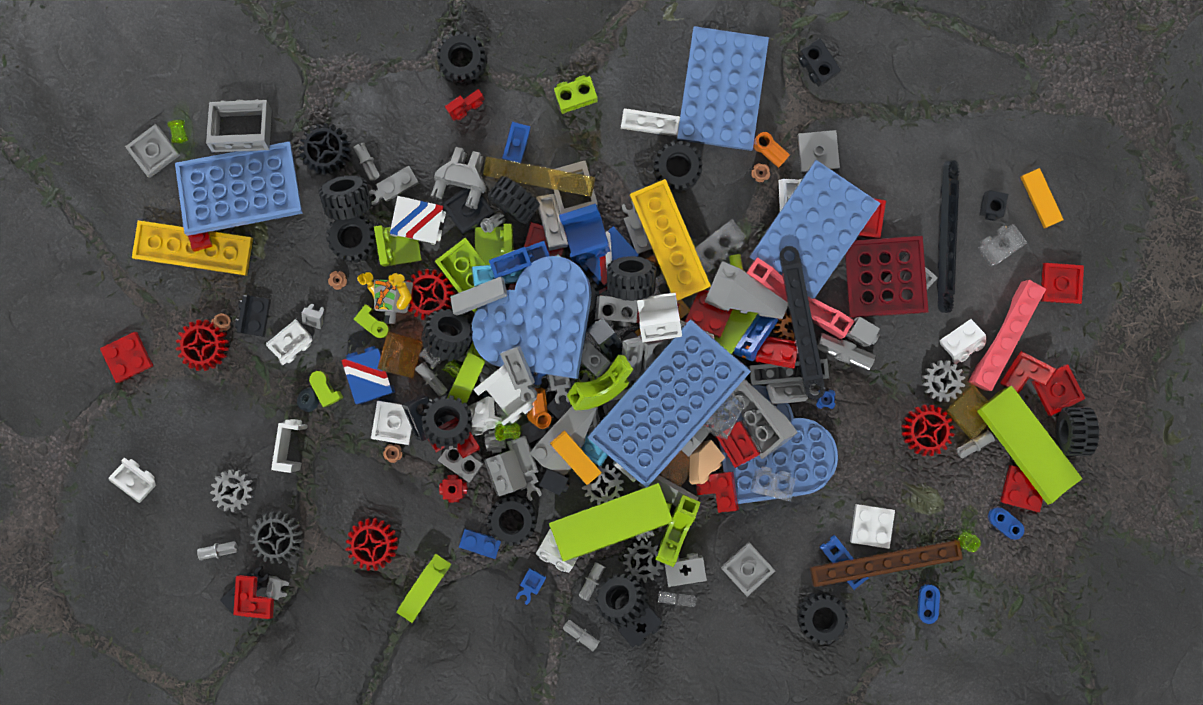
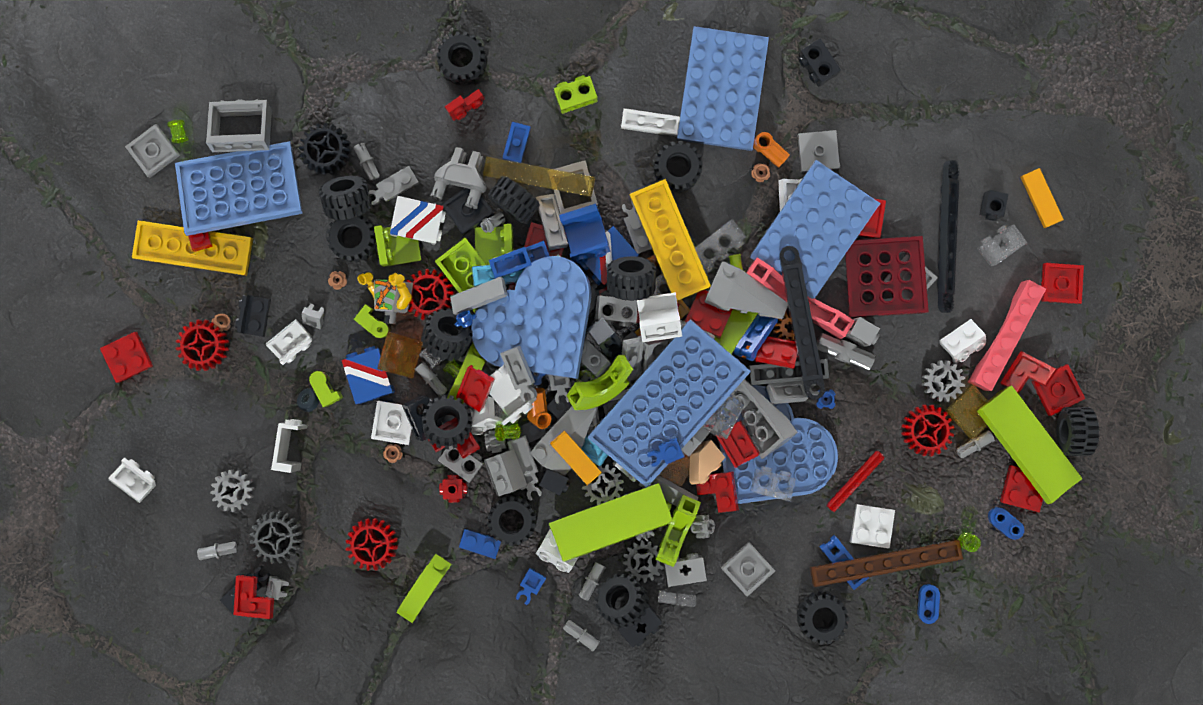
none -> blue plate [455,310,477,328]
none -> red plate [456,365,495,412]
none -> blue plate [647,438,684,467]
none -> light grey gear [691,515,715,538]
none -> red axle [827,451,885,512]

